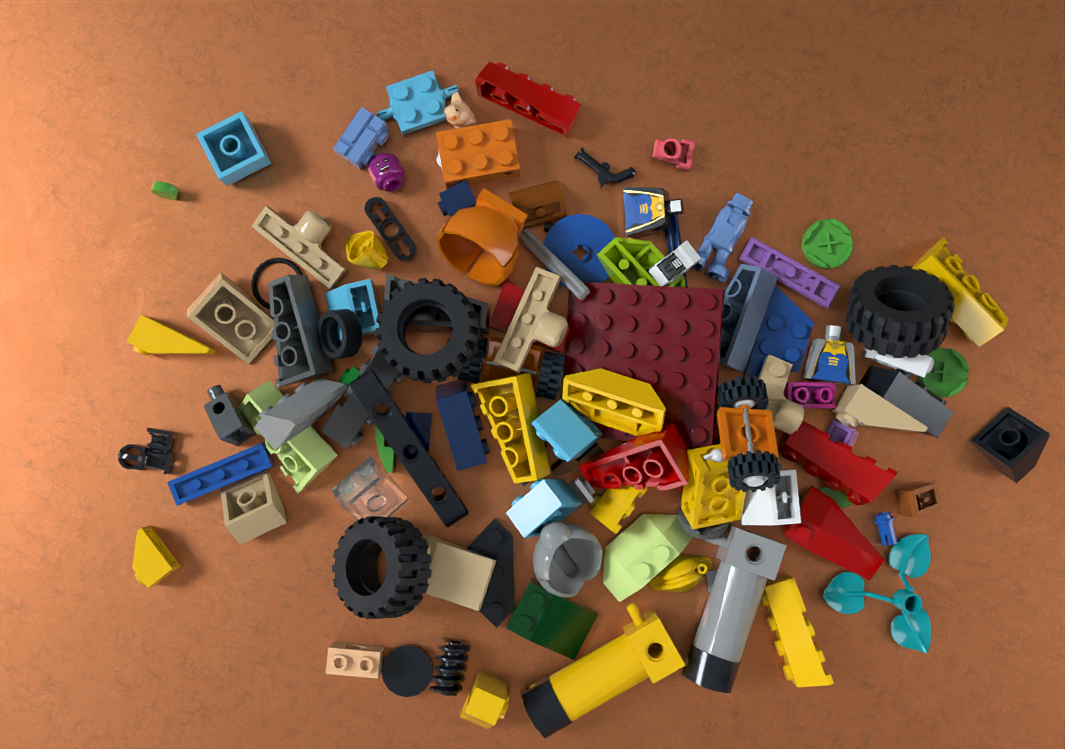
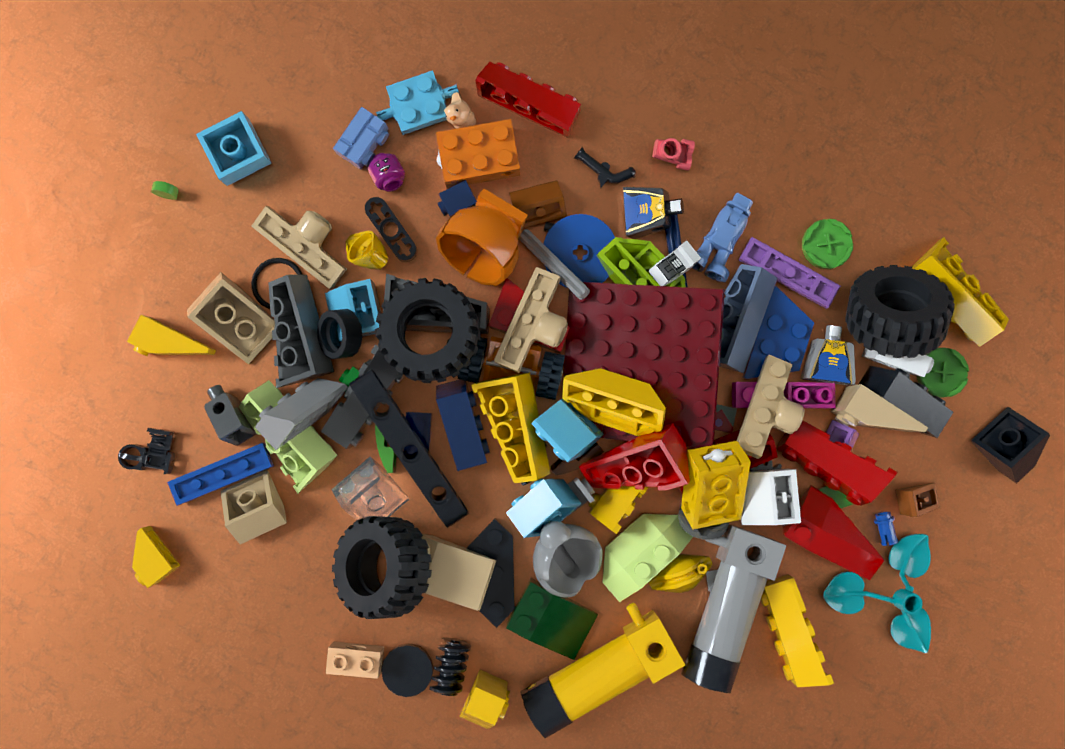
plate [717,376,781,492] -> none

